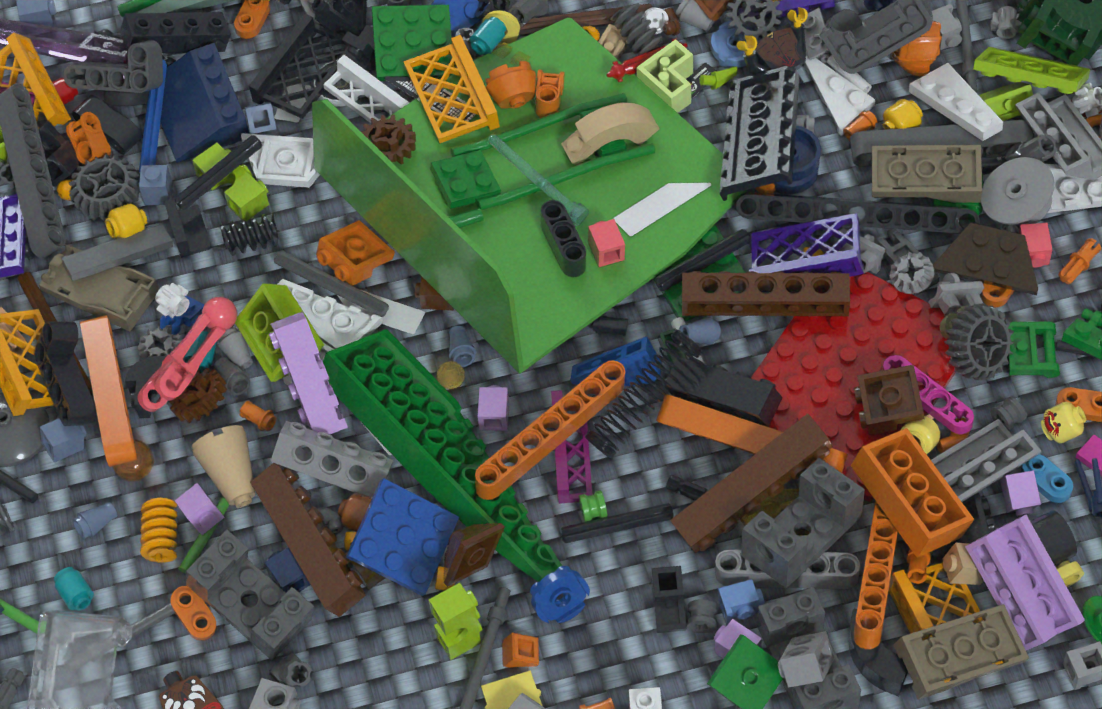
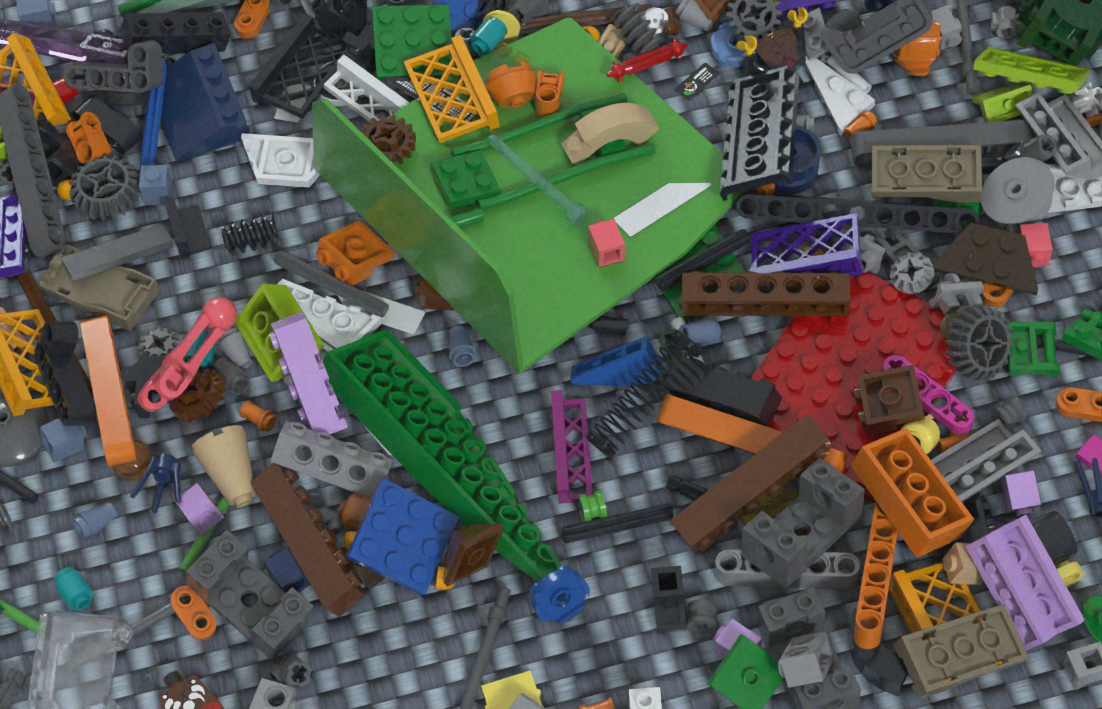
yellow head [105,203,147,239] -> none
light orange piece [140,497,177,563] -> none
white gear [155,283,189,318] -> none
blue plate [160,295,205,335] -> none
black axle [174,135,262,210] -> none
lime arch [192,143,269,222] -> none
sand blue brick [244,102,276,134] -> none
lime arch [429,583,482,660] -> none
clear yellow plate [437,361,465,389] -> none
orange beam [475,360,625,500] -> none
lavender brick [478,385,509,431] -> none
orange slope [502,632,539,668] -> none
black beam [541,200,586,277] -> none
yellowish green brick [637,39,693,113] -> none
lime bar [699,67,737,90] -> none
medium blue brick [718,579,765,626] -> none
yellow head [882,99,923,130] -> none
orange pin [907,549,931,584] -> none
white wing [909,63,1003,141] -> none
dark azure plate [1021,454,1073,503] -> none
light yellow head [1041,402,1086,443] -> none
orange axle [1059,238,1101,284] -> none
none -> dark blue plant [130,453,181,514]

